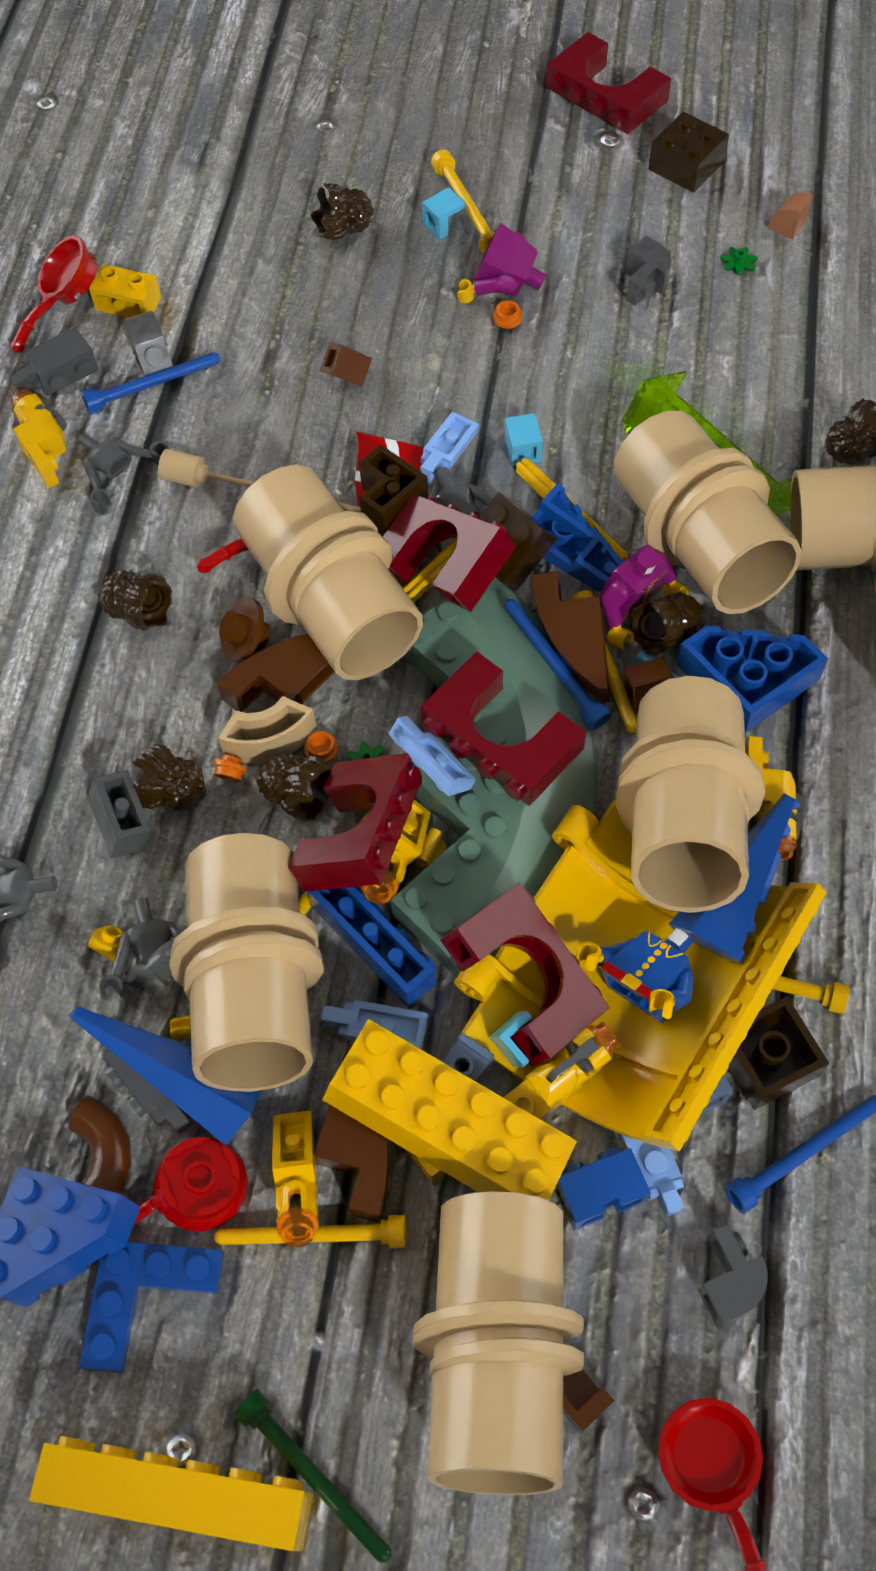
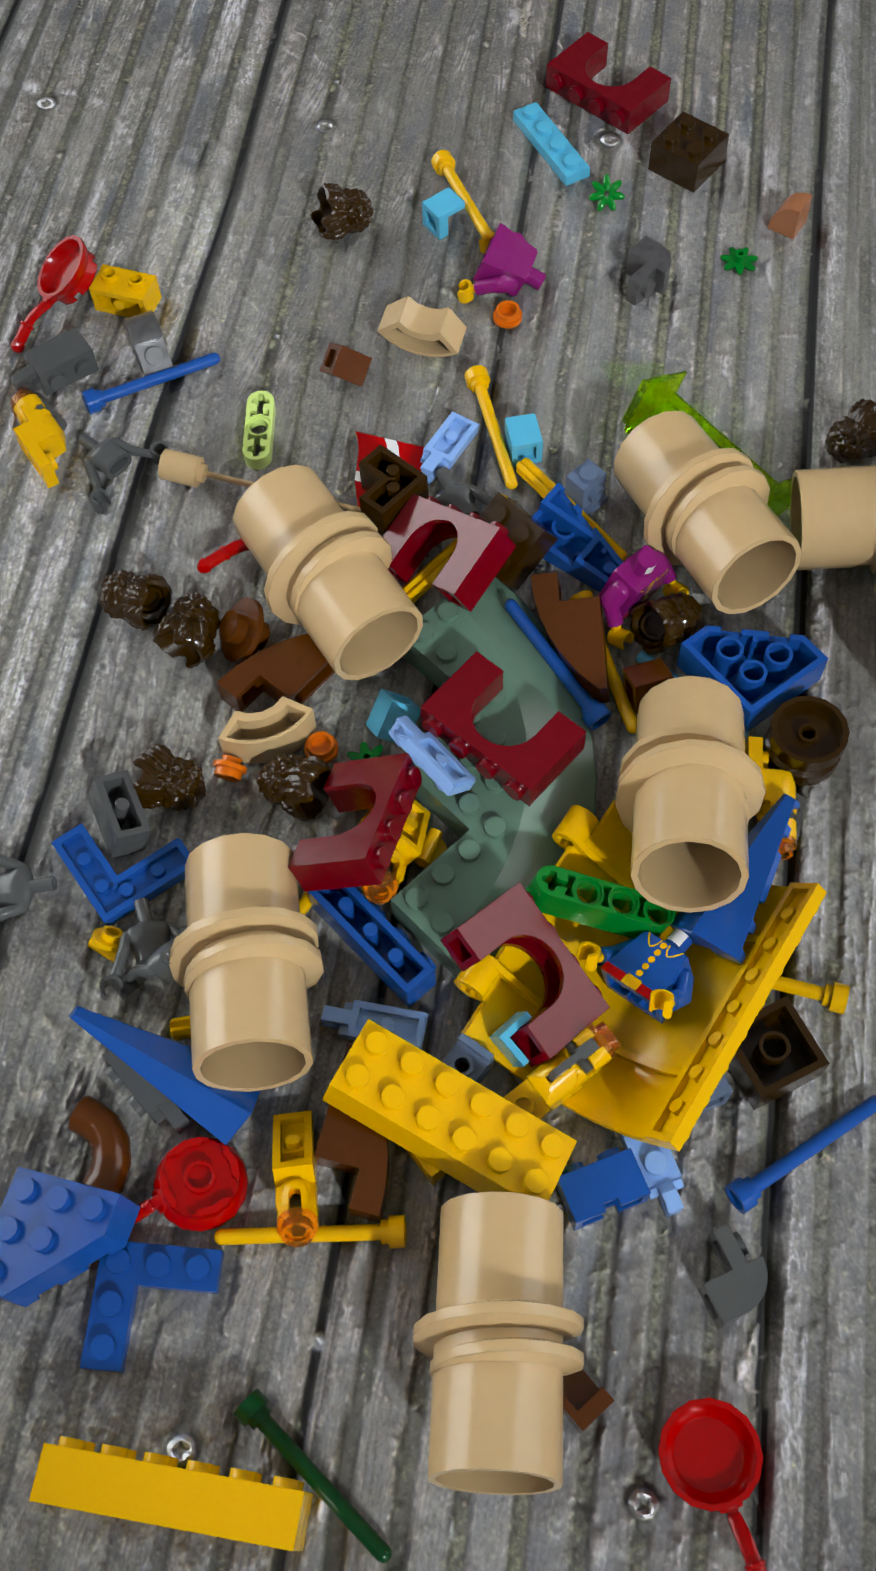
none -> blue plate [51,823,190,926]
none -> dark brown hair [153,592,221,669]
none -> yellowish green beam [242,391,276,470]
none -> medium azure panel [366,689,421,743]
none -> tan brick [377,296,467,357]
none -> yellow piece [464,365,518,490]
none -> medium azure plate [513,102,590,186]
none -> green beam [526,865,676,938]
none -> sand blue brick [565,459,609,516]
none -> green plant [588,174,625,212]
none -> dark brown wheel [763,696,850,786]

